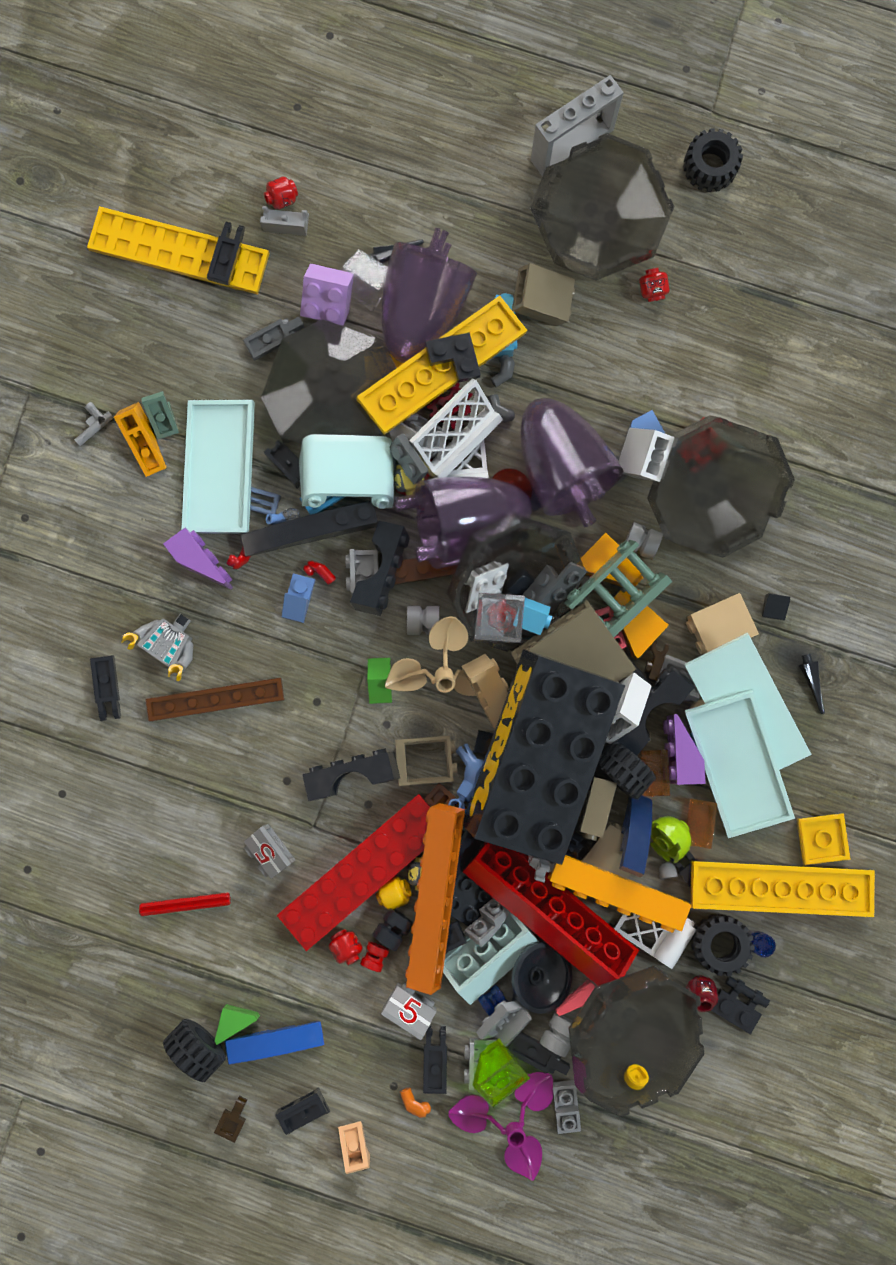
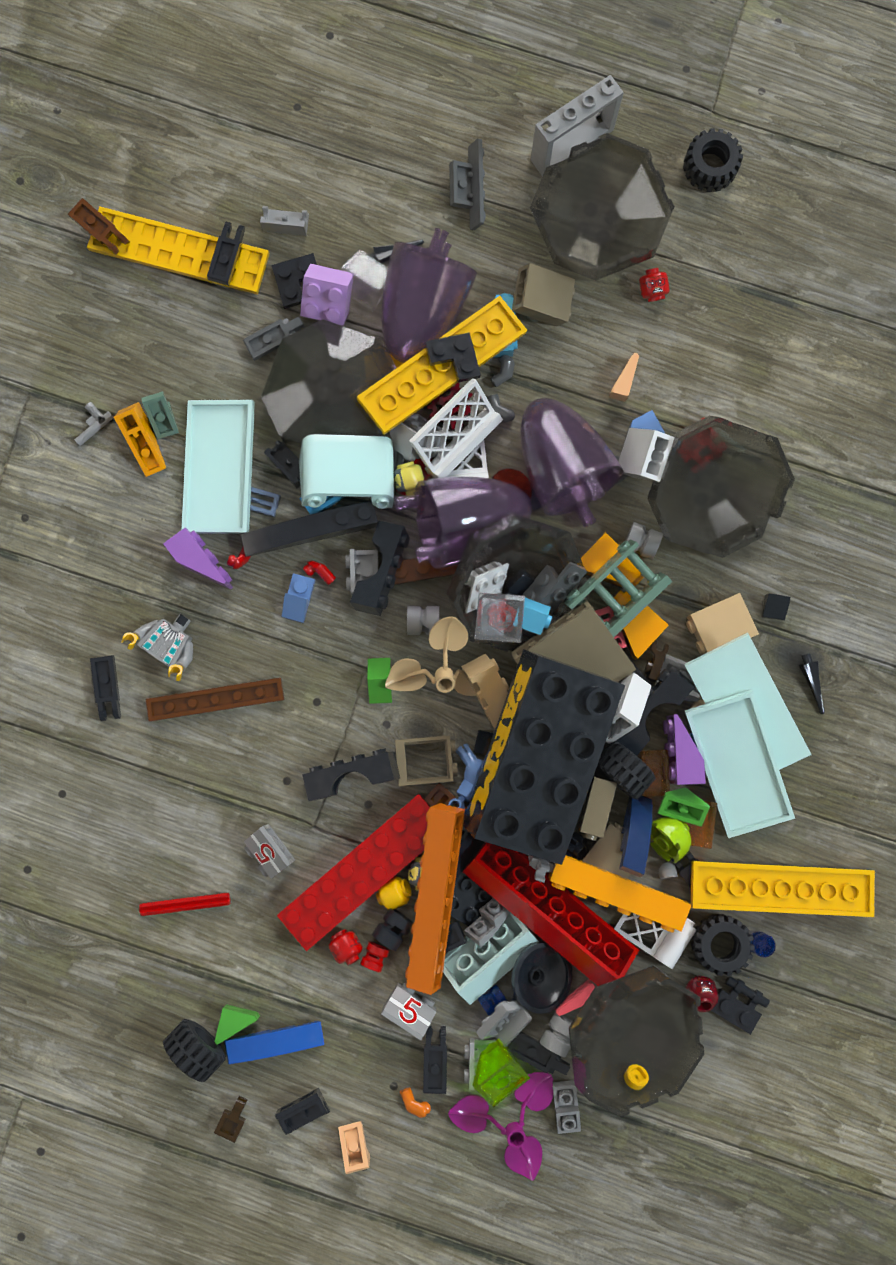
red head [264,176,298,210] -> none
arm [266,508,300,525] -> none
dark grey plate [390,433,429,485] -> none
yellow plate [797,813,850,865] -> none
none -> reddish brown hinge [68,198,129,255]
none -> black plate [271,253,317,309]
none -> dark grey bracket [449,138,486,231]
none -> light nougat slope [609,353,639,402]
none -> bright green slope [658,787,710,827]

